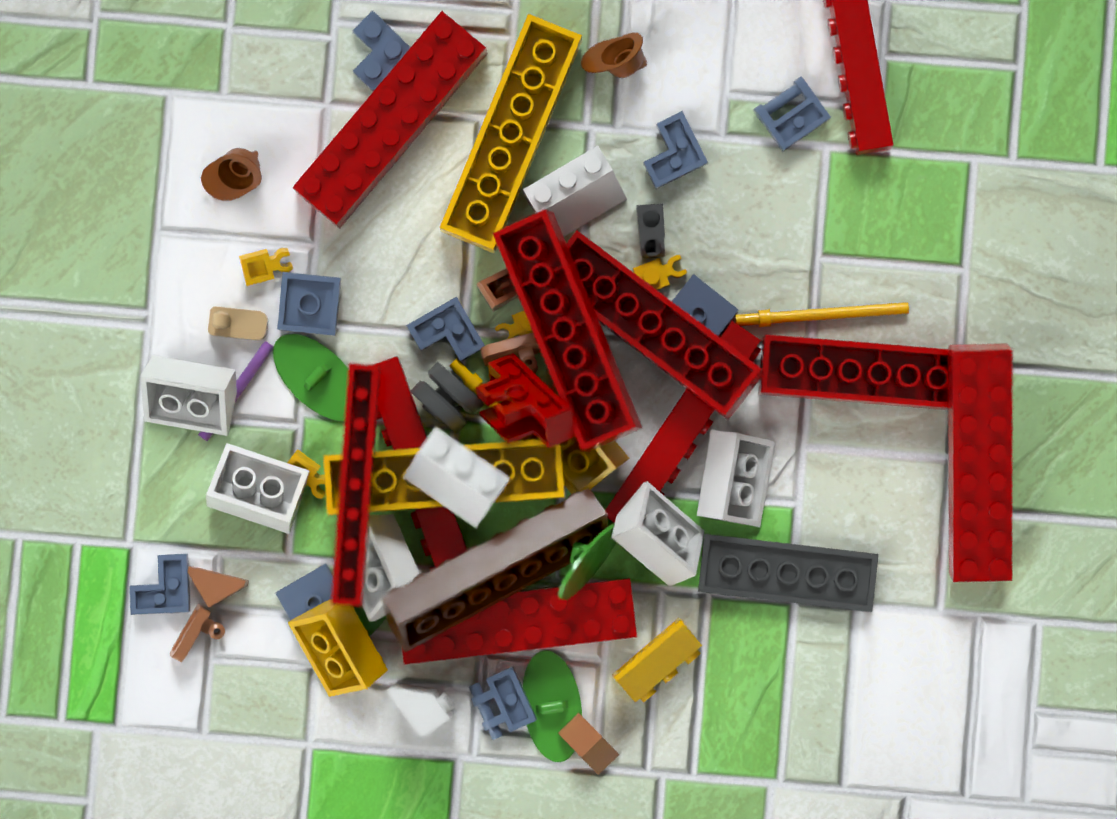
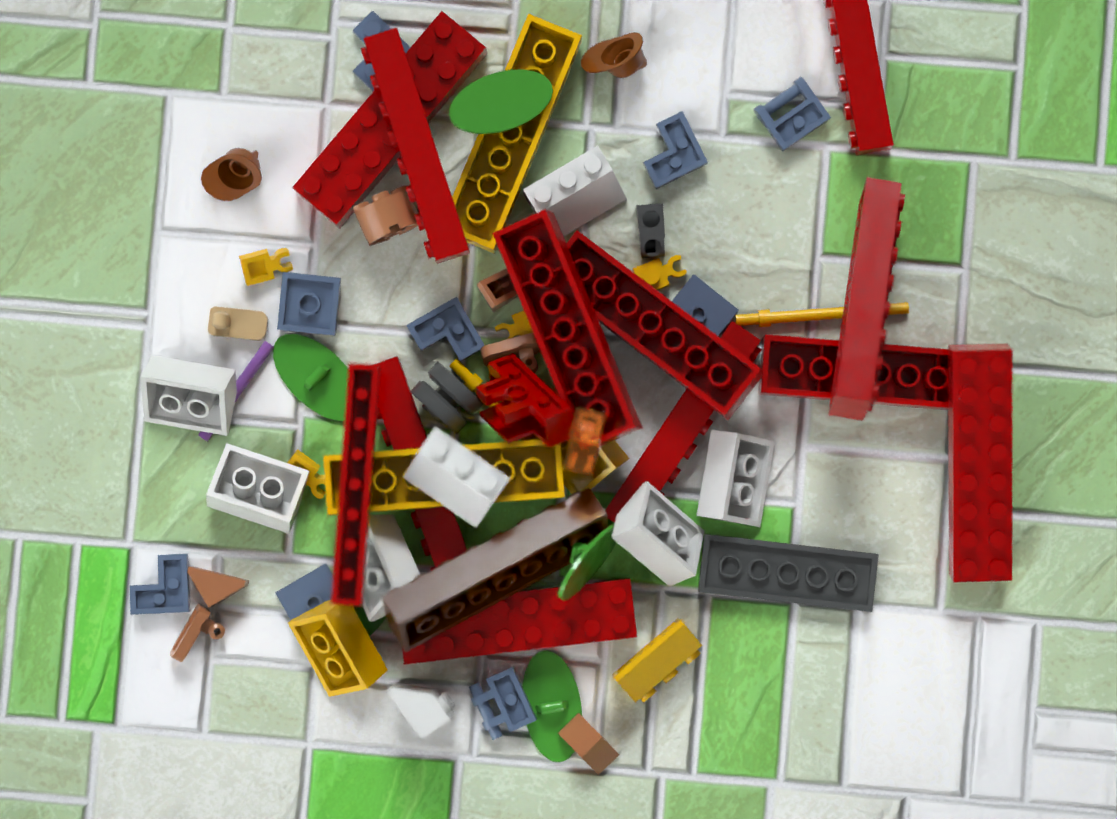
none -> nougat brick [353,185,418,246]
none -> red brick [361,27,470,264]
none -> bright green shield [449,69,553,134]
none -> clear orange slope [563,407,606,476]
none -> red brick [828,177,905,421]

